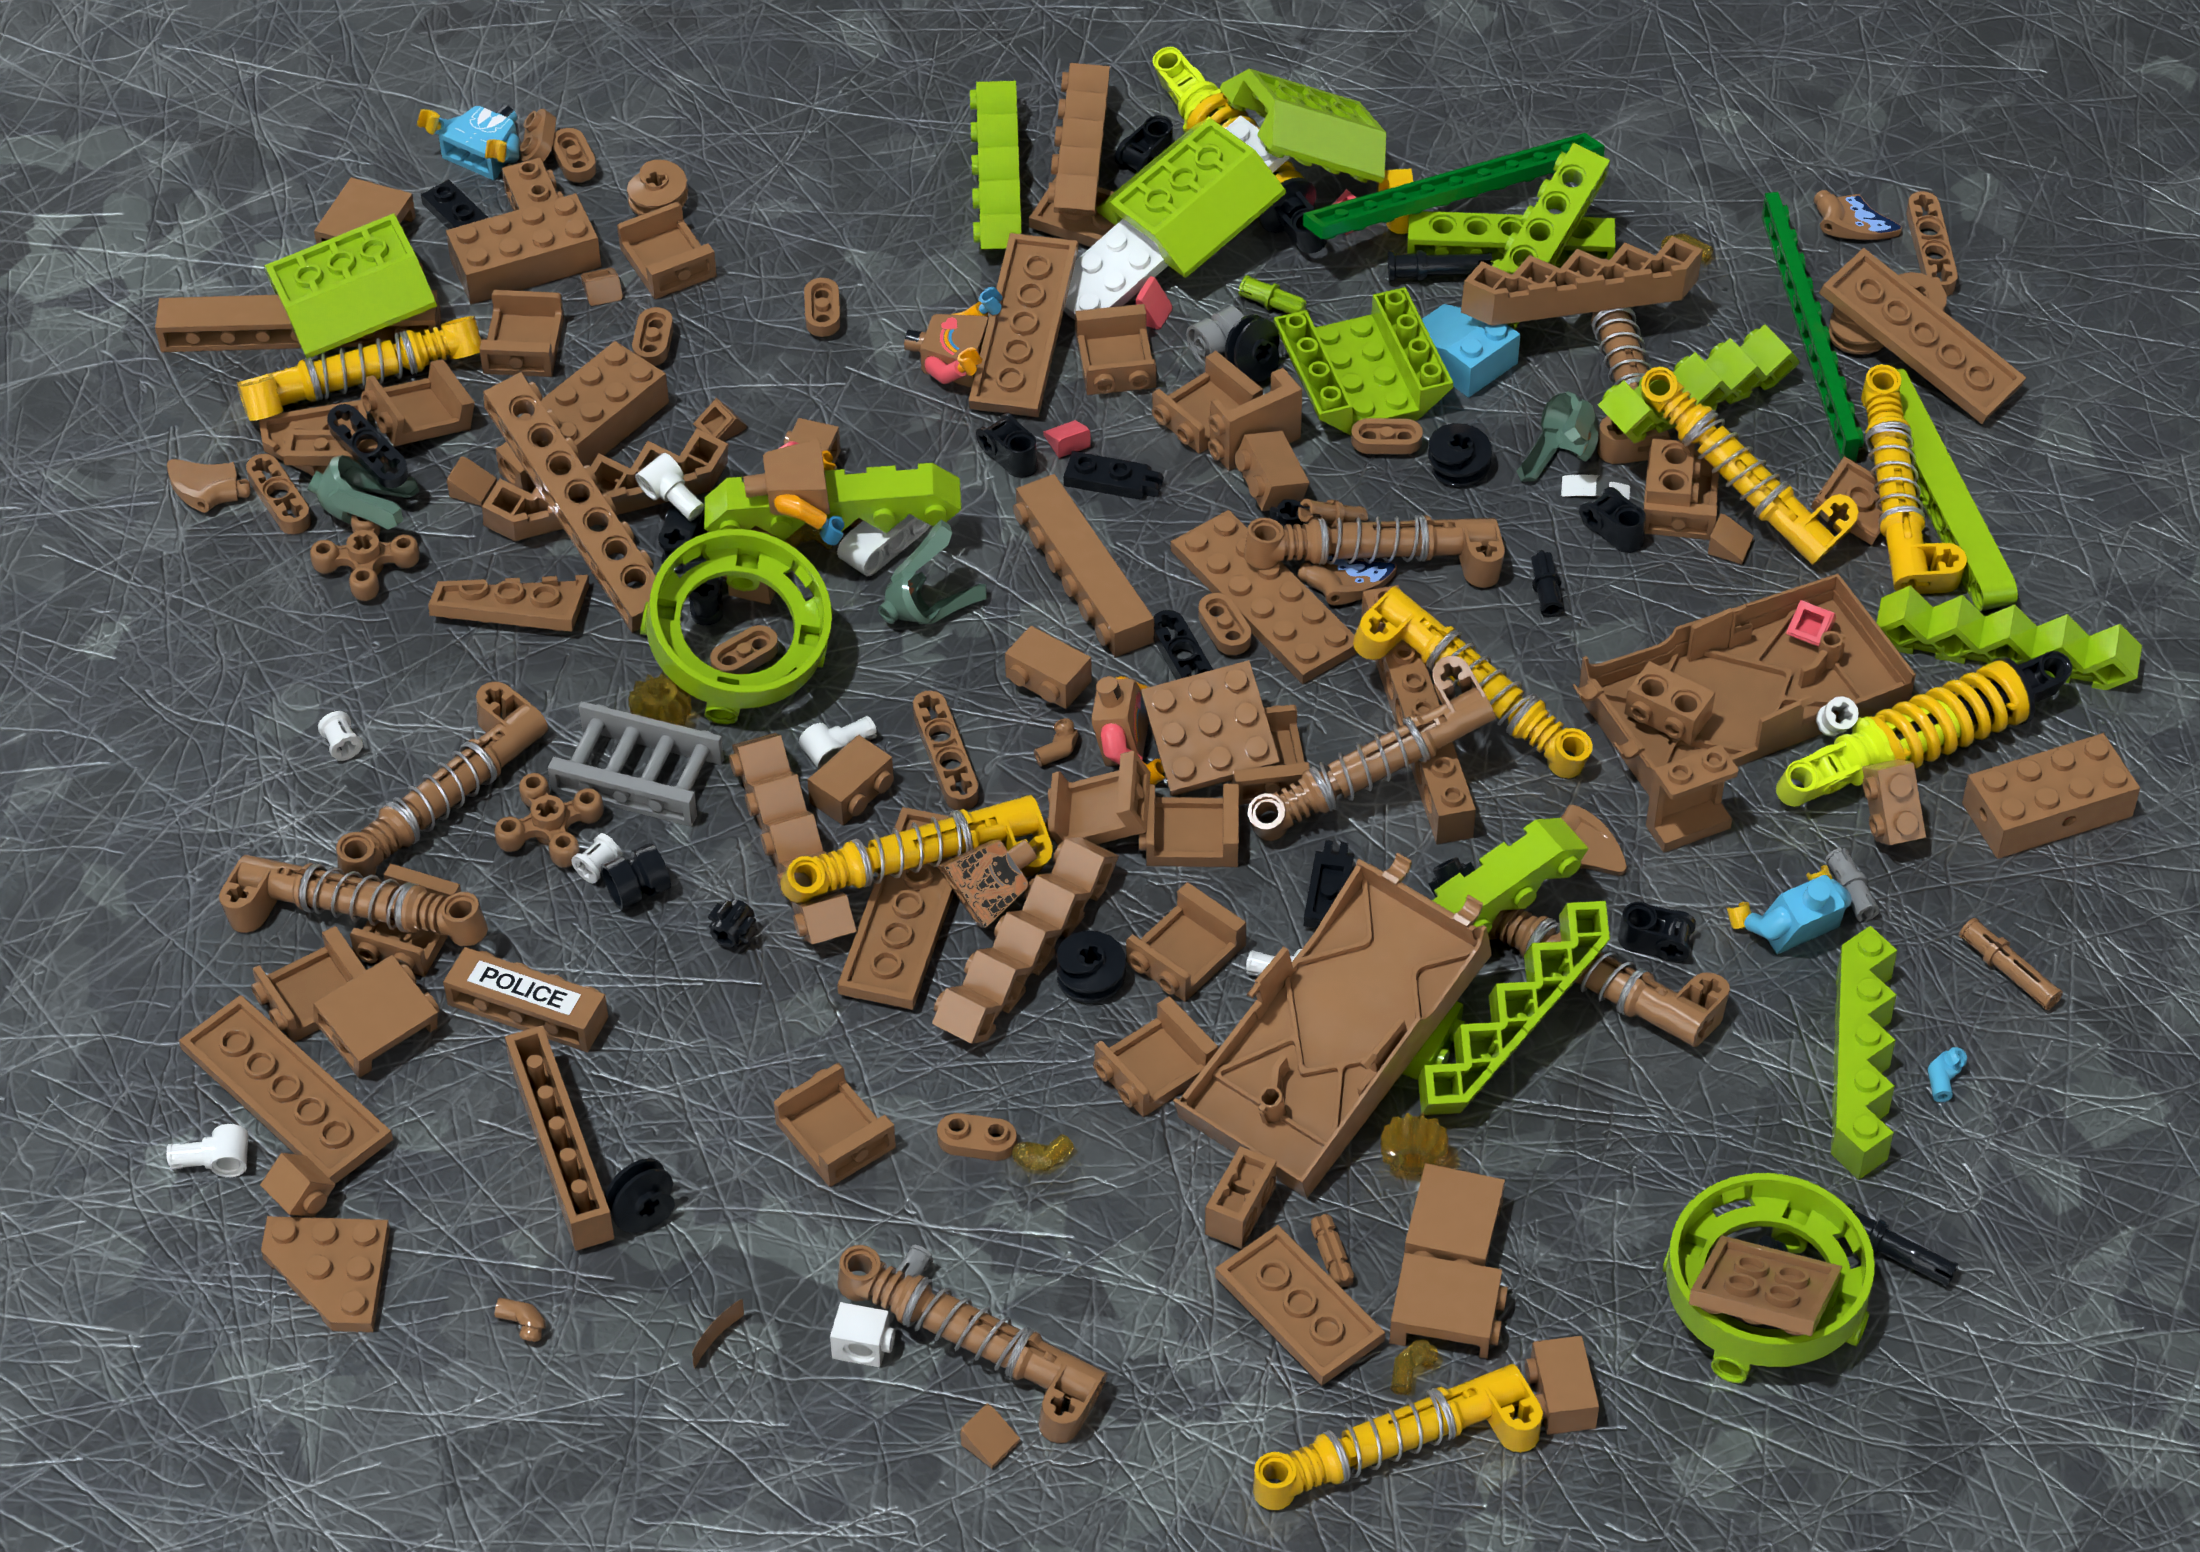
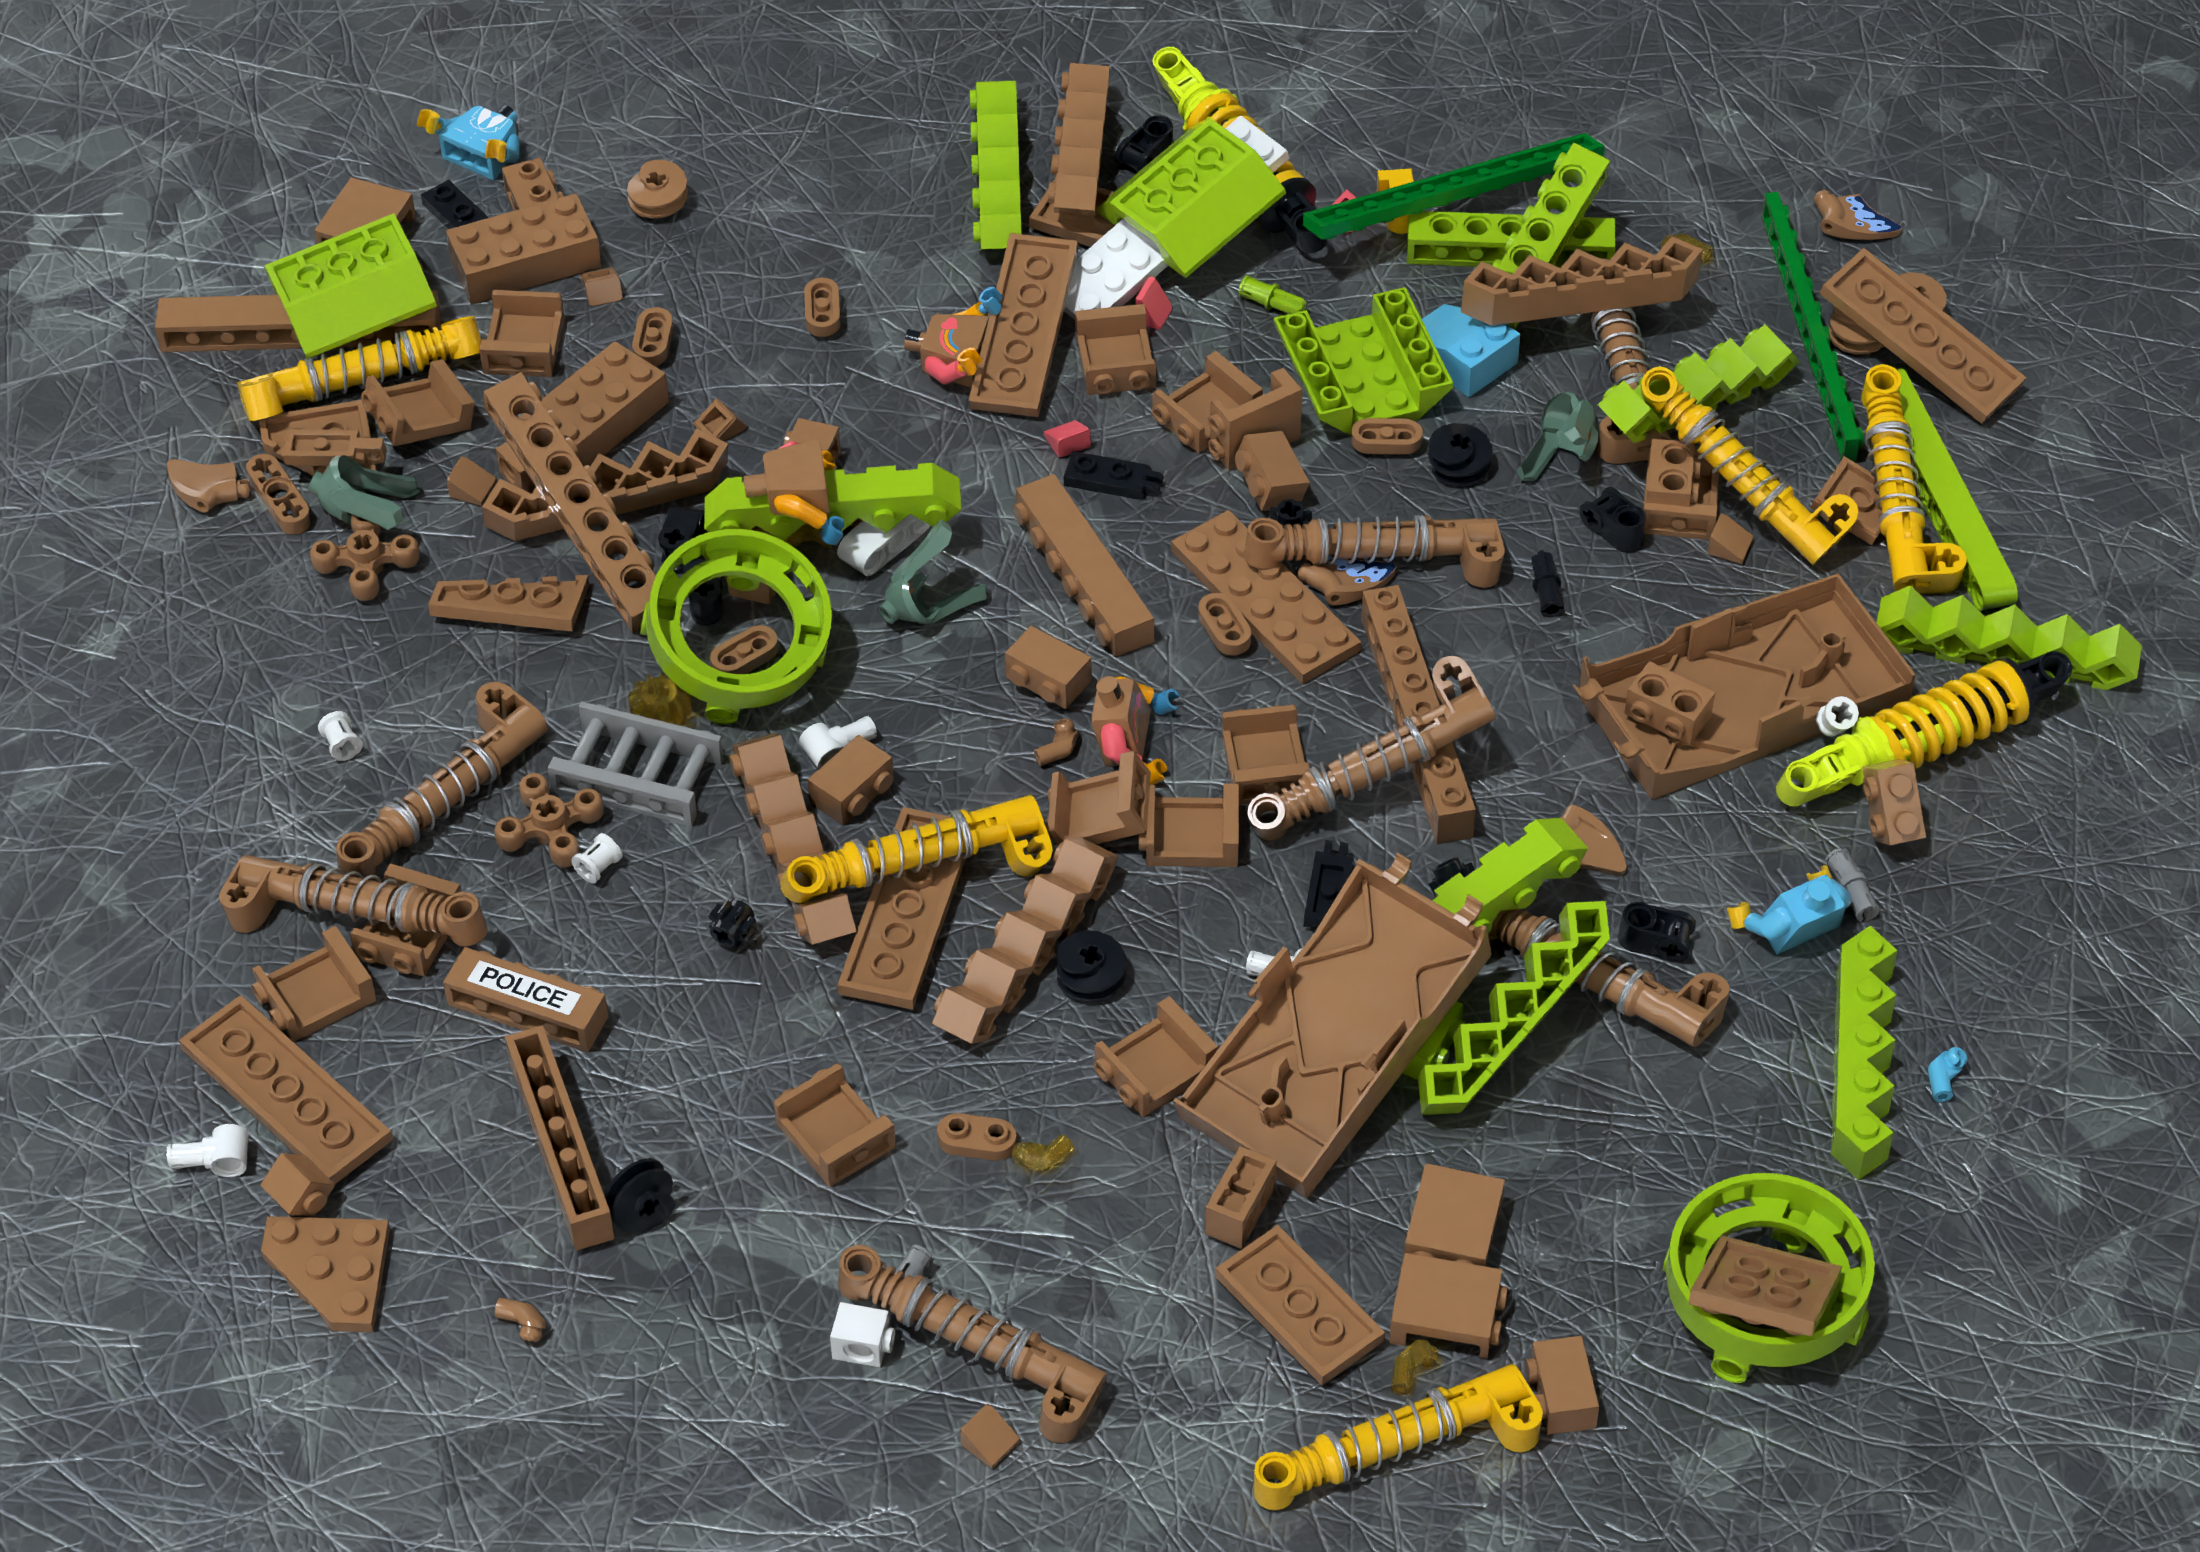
medium nougat panel [313,955,439,1078] -> none
black beam [327,404,408,488] -> none
medium nougat plate [520,109,556,162] -> none
medium nougat plate [552,128,597,183] -> none
black wheel [601,843,671,910] -> none
medium nougat panel [617,202,717,299] -> none
white pin [635,453,704,521] -> none
medium nougat sticker [692,1299,744,1368] -> none
medium nougat beam [913,691,979,811] -> none
torso [938,840,1037,928] -> none
black piece [976,413,1038,478] -> none
medium nougat panel [1126,882,1246,1002] -> none
medium nougat plate [1141,660,1280,796] -> none
black beam [1154,610,1213,680] -> none
light grey wheel [1186,306,1244,366] -> none
lime slope [1219,68,1386,183] -> none
black piece [1225,314,1280,381] -> none
medium nougat pin [1298,499,1368,529] -> none
medium nougat axle [1311,1214,1354,1288] -> none
yellow piece [1353,586,1593,779] -> none
clear yellow gear [1381,1112,1449,1177] -> none
black pin [1387,250,1493,281] -> none
white sticker [1561,475,1630,500] -> none
medium nougat panel [1646,744,1738,853] -> none
coral slope [1786,600,1837,647] -> none
black pin [1847,1203,1959,1287] -> none
medium nougat beam [1906,191,1958,296] -> none
medium nougat pin [1959,918,2063,1010] -> none
medium nougat brick [1962,733,2140,859] -> none

